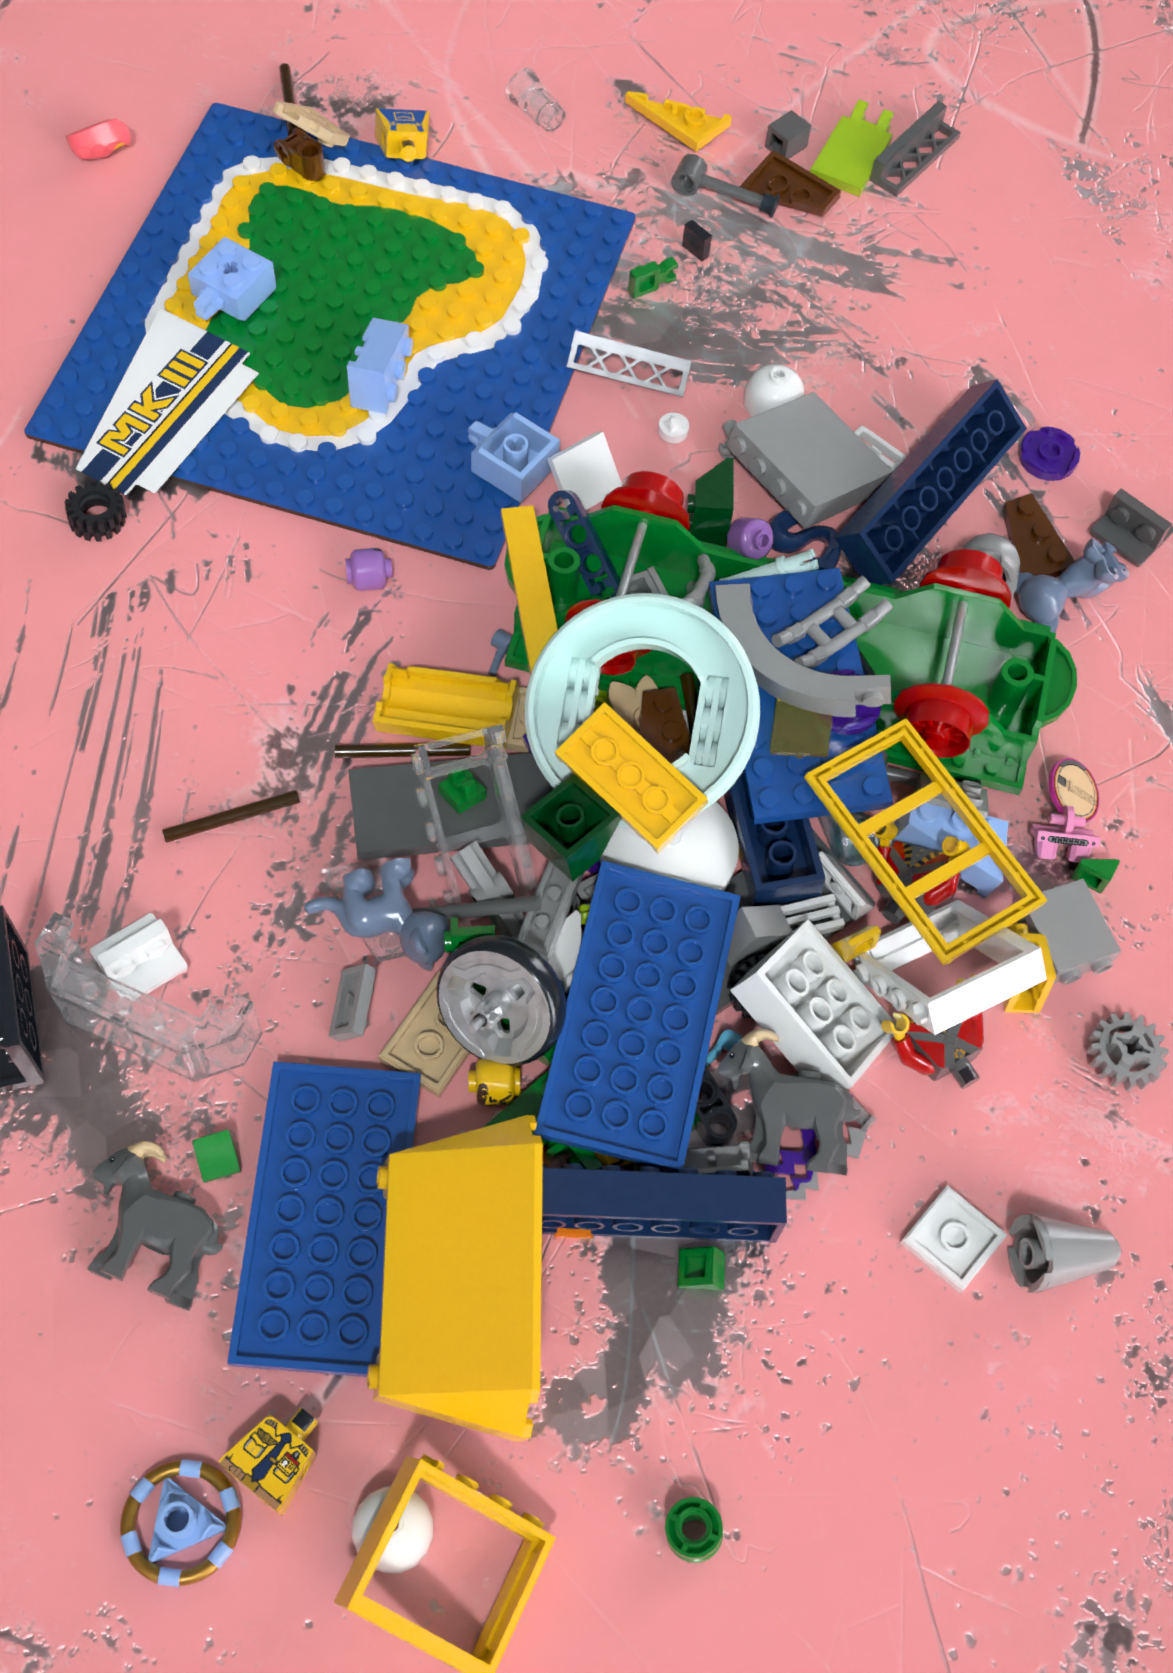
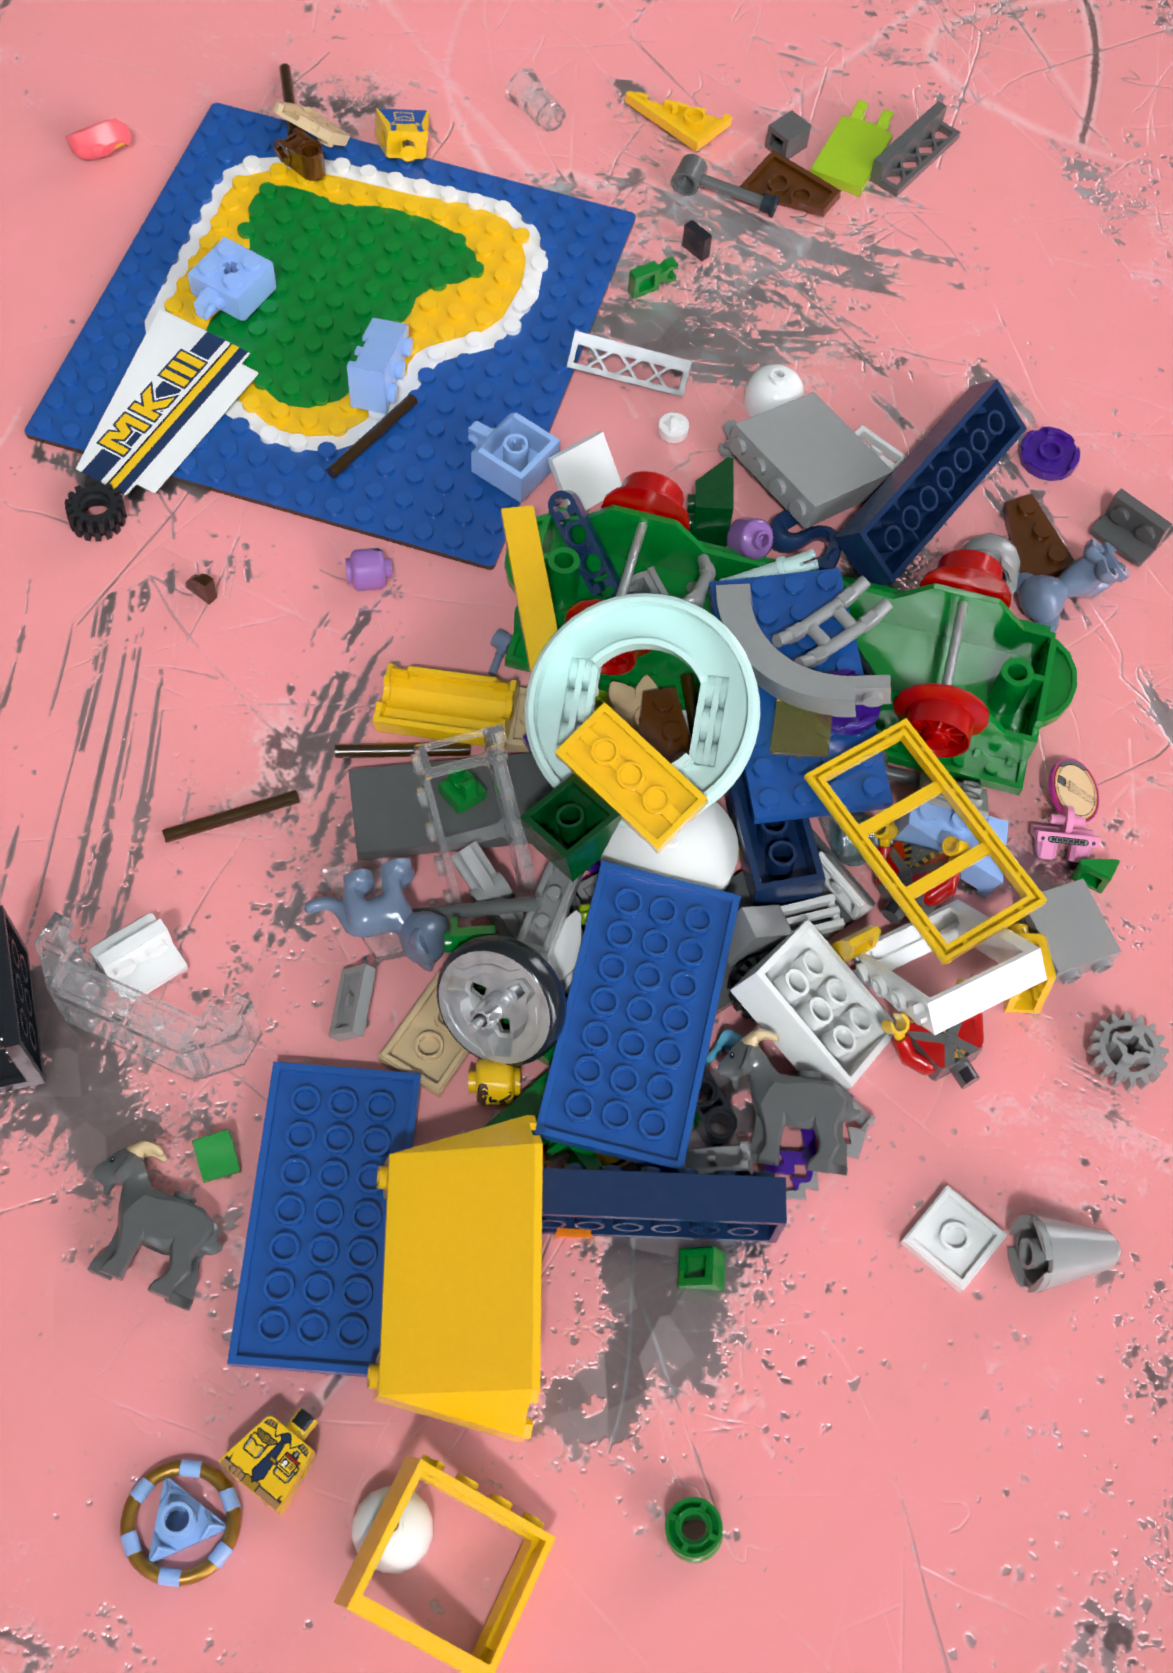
none -> dark brown tile [185,574,217,605]
none -> dark brown bar [326,394,418,479]

